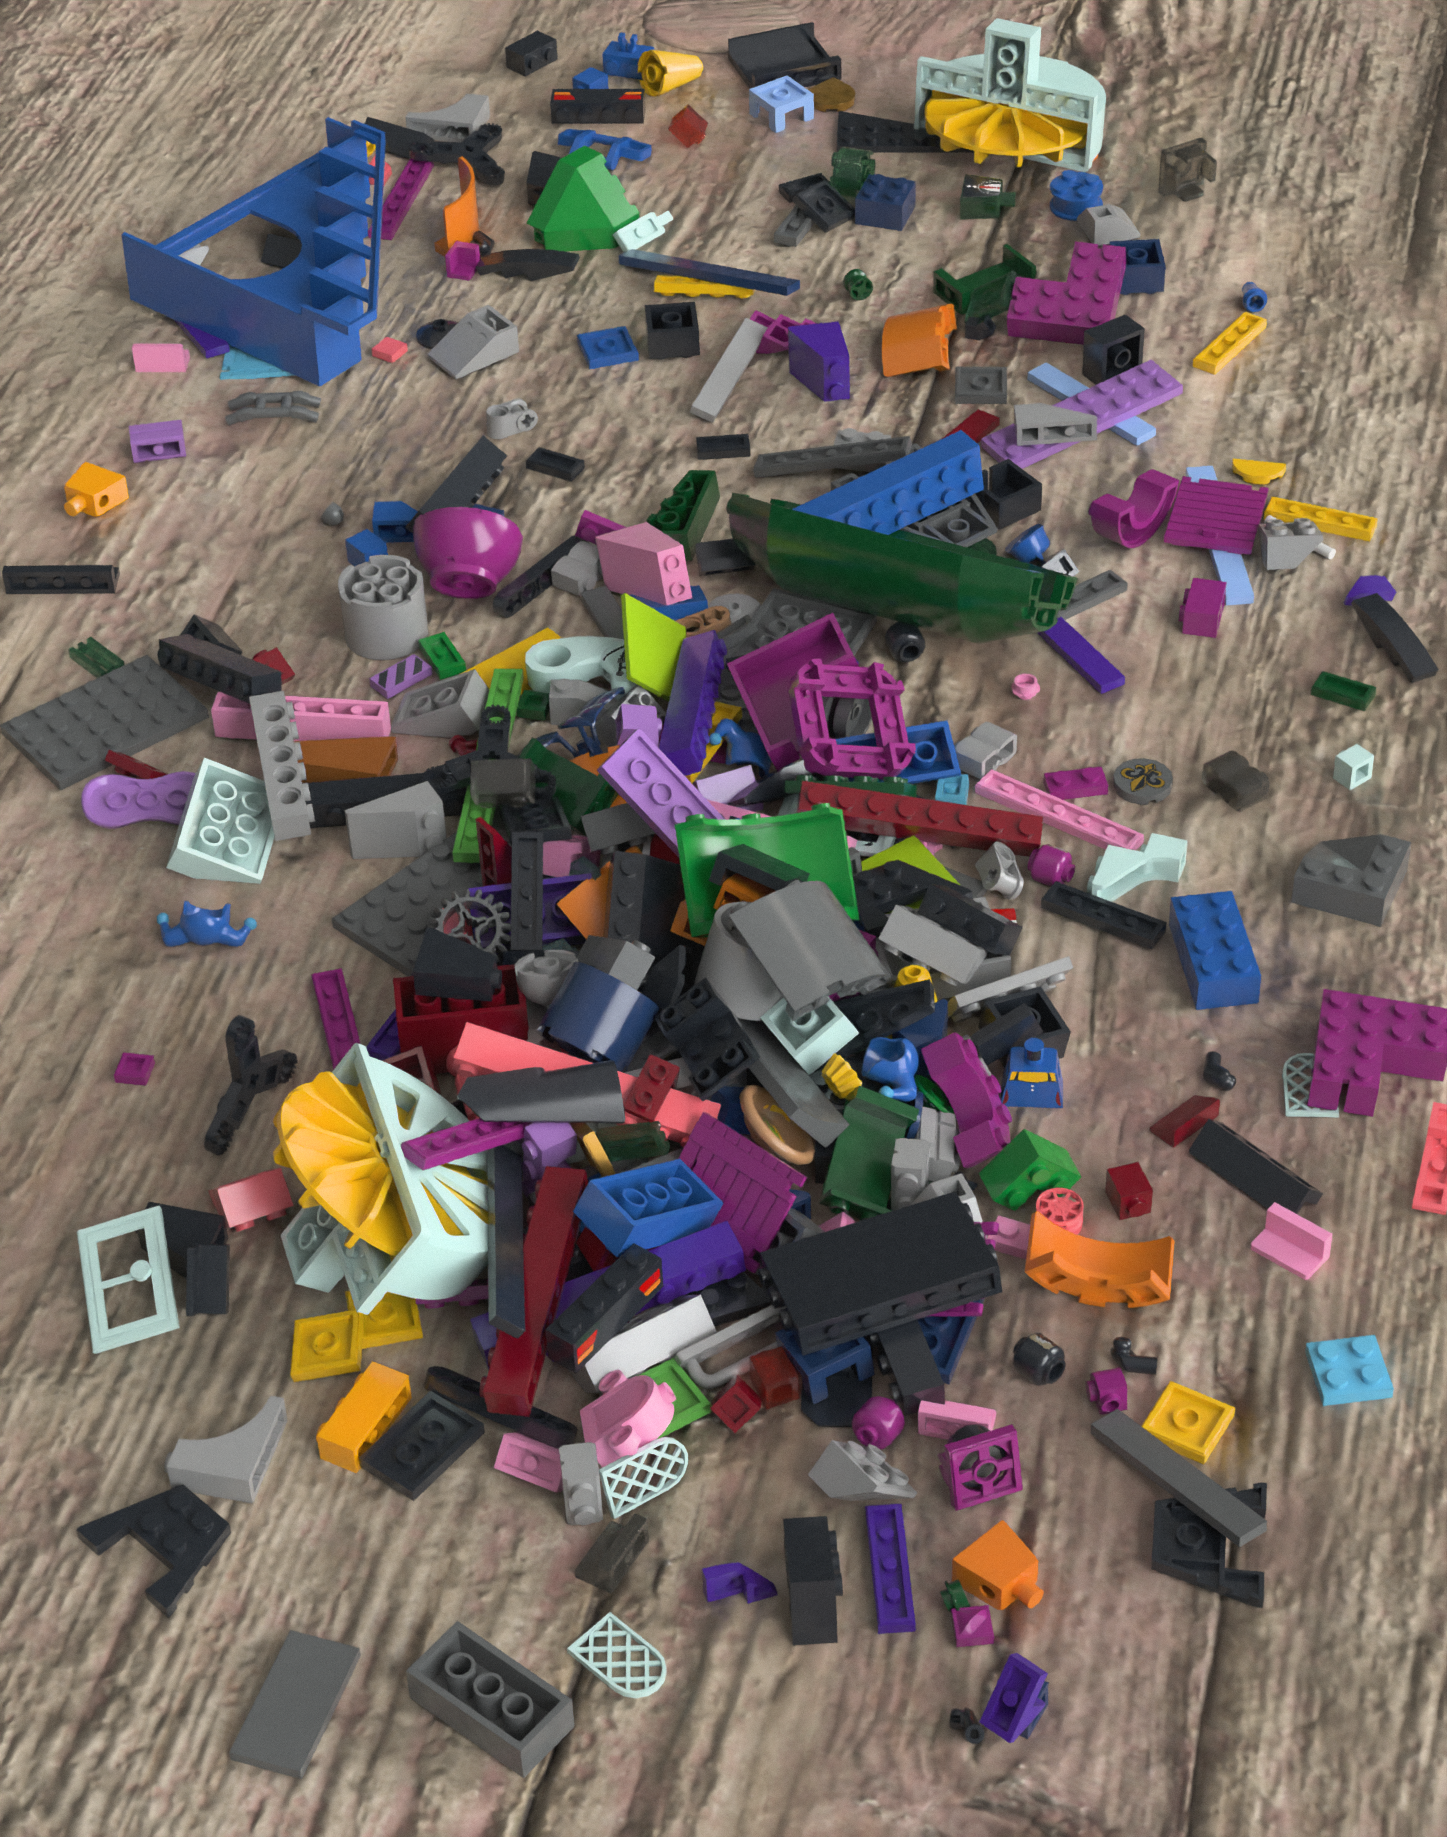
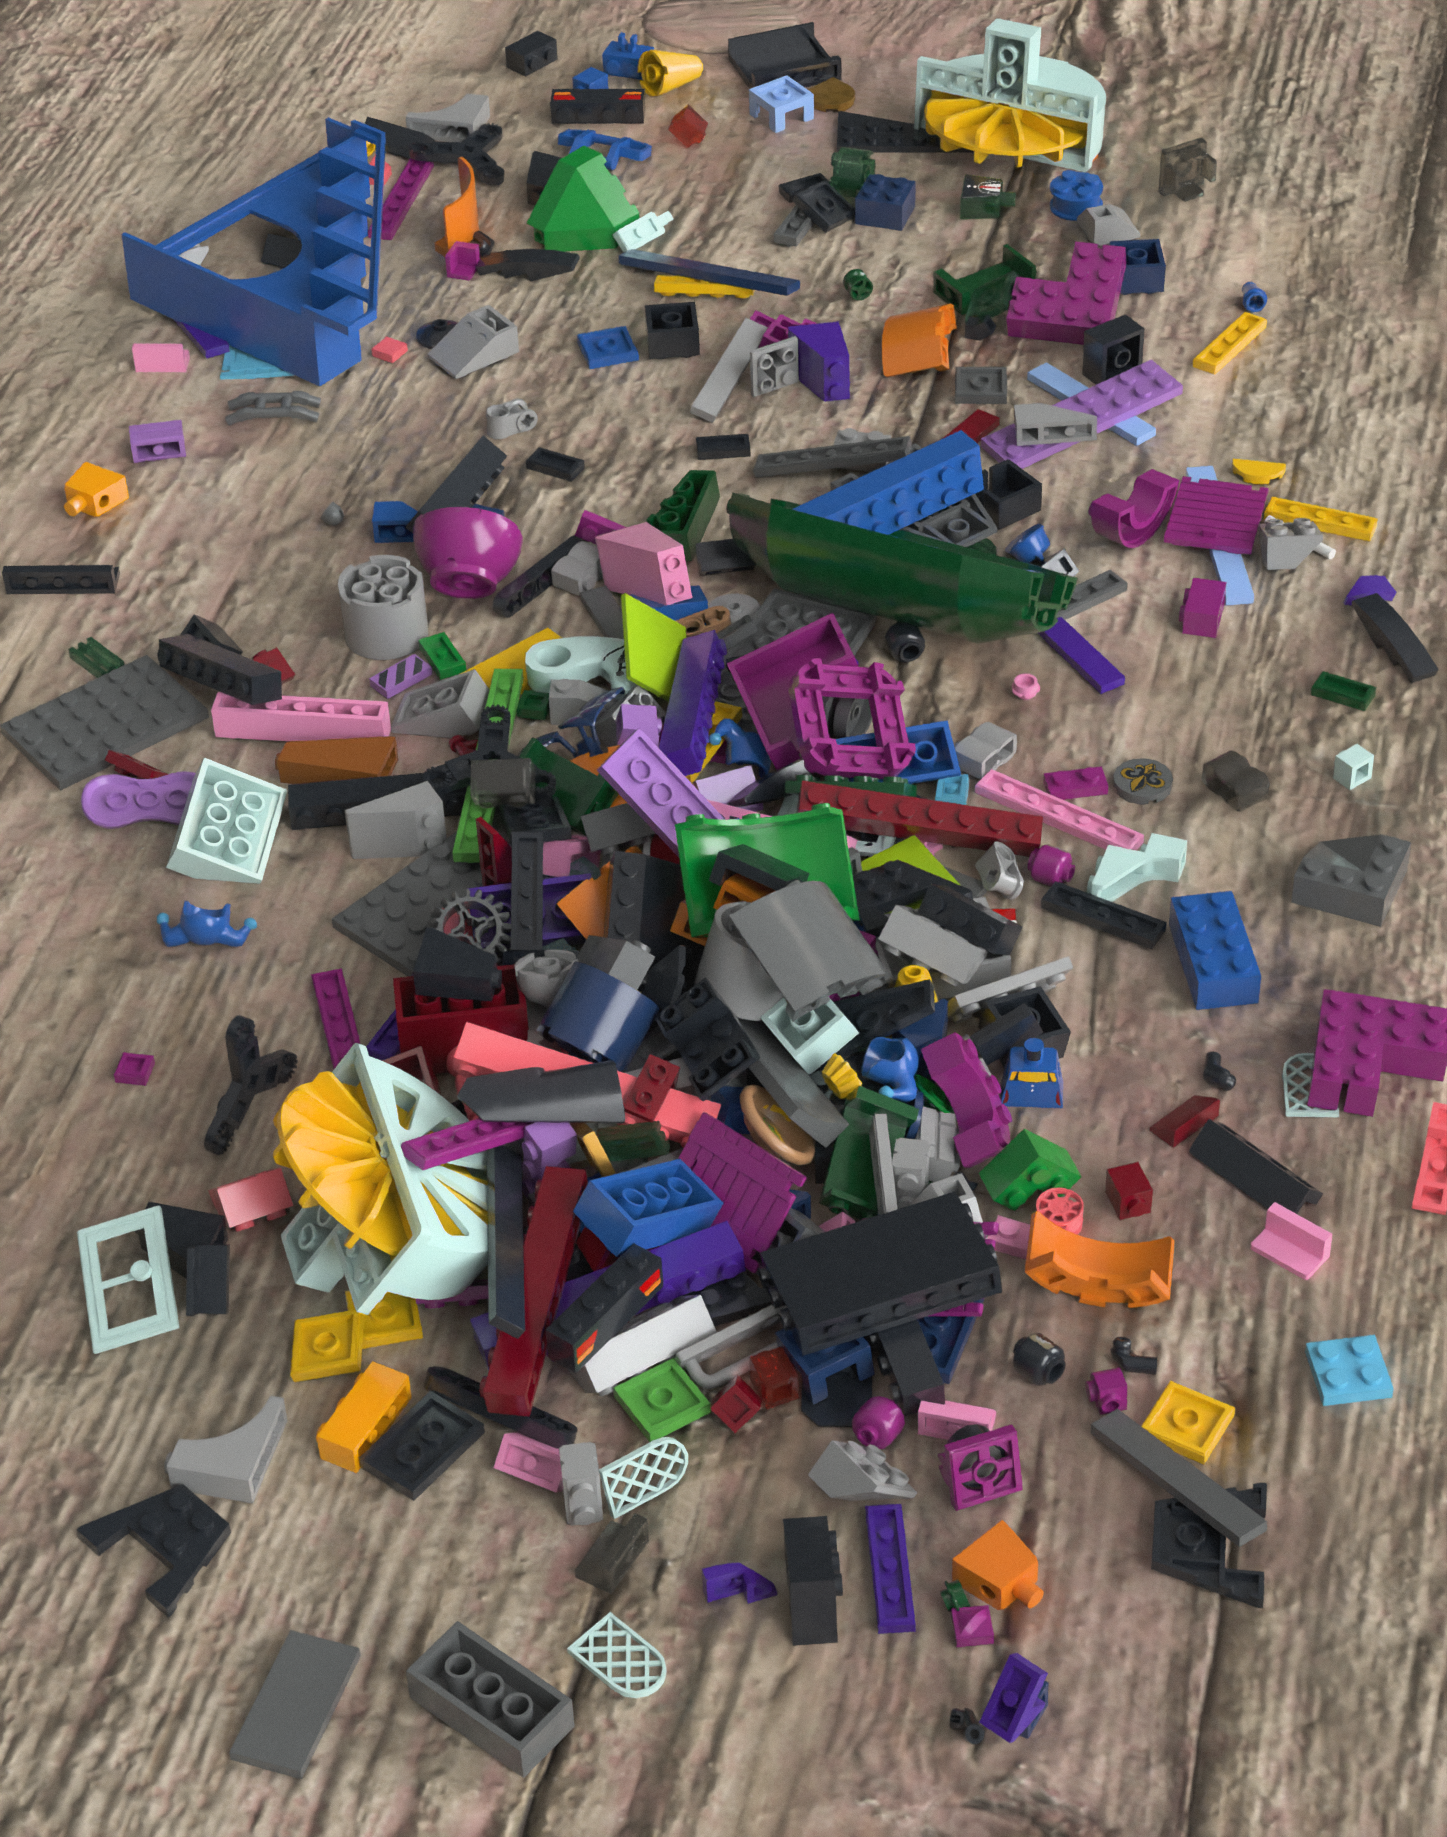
light grey brick [249,691,315,841] -> none
blue brick [345,529,388,567] -> none
bright pink piece [580,1370,676,1468] -> none
none -> light grey slope [750,336,799,397]
none -> light grey tile [869,1114,898,1215]

